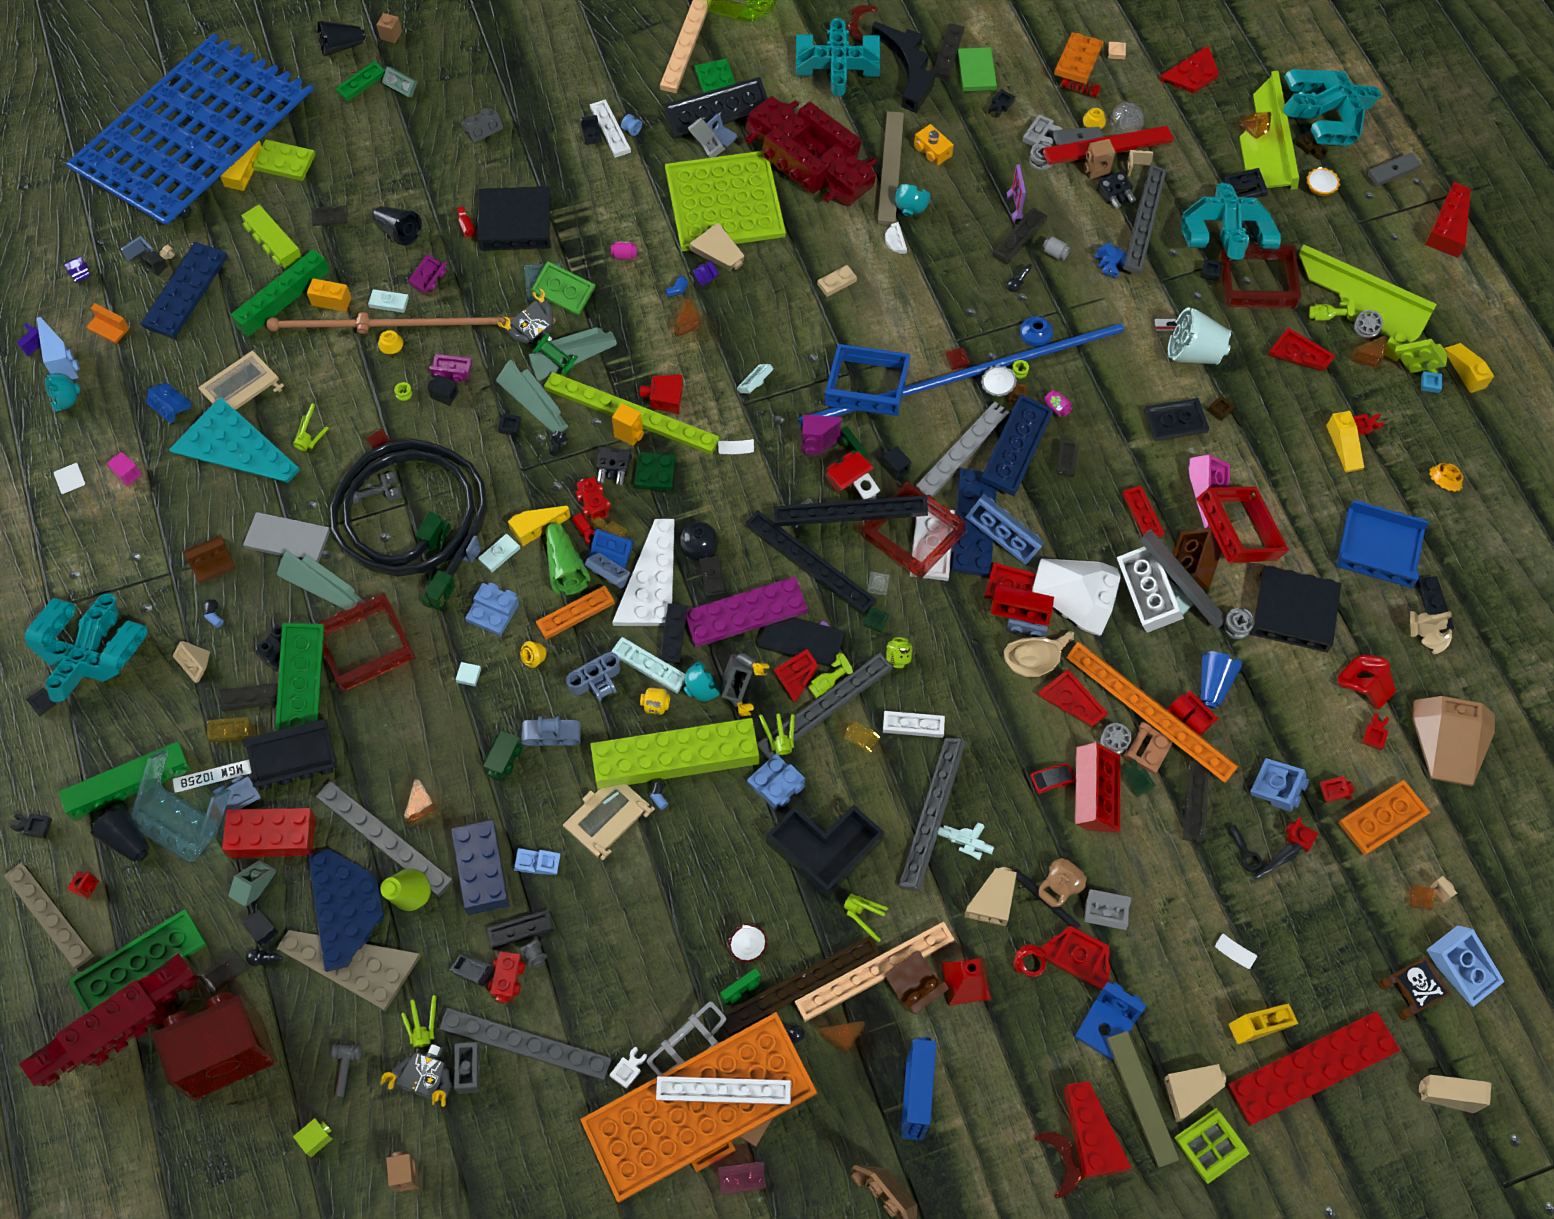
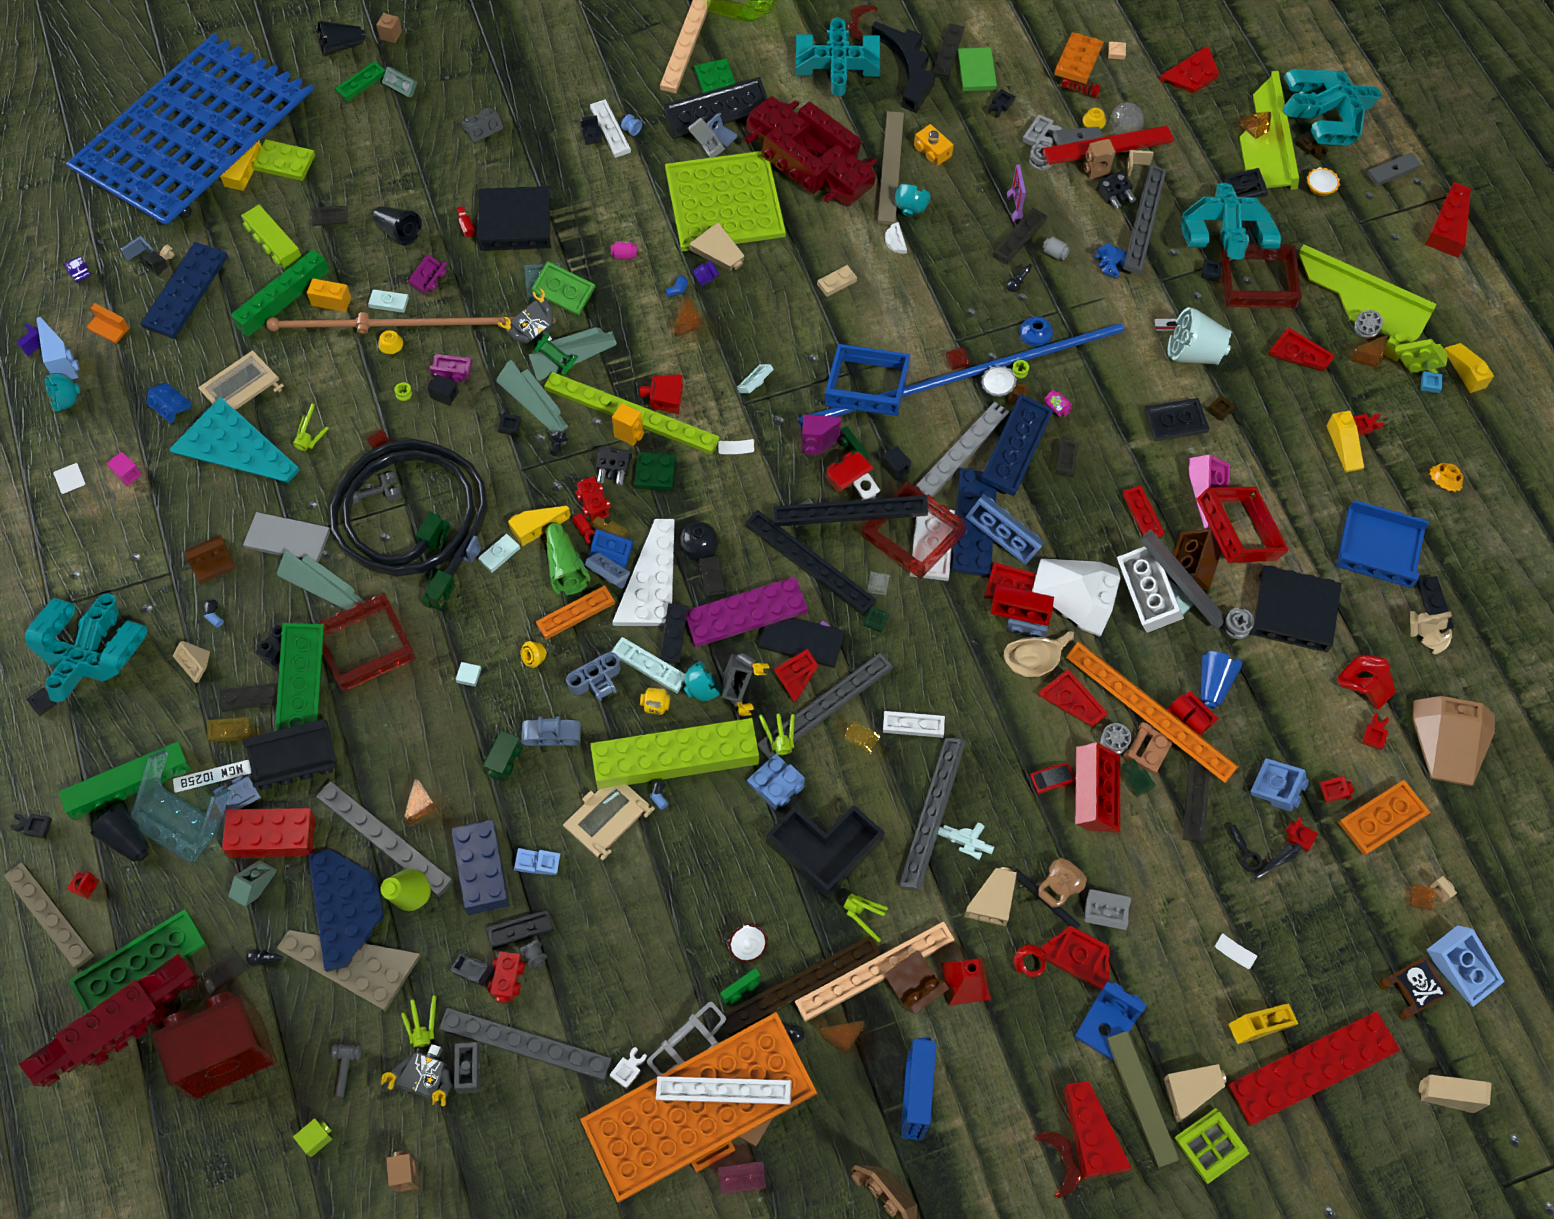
black brick [242,909,279,948] -> none
medium blue plate [465,583,519,636] -> none
lime piece [808,653,853,699] -> none
lime head [886,637,913,668] -> none
lime piece [1309,298,1355,321] -> none

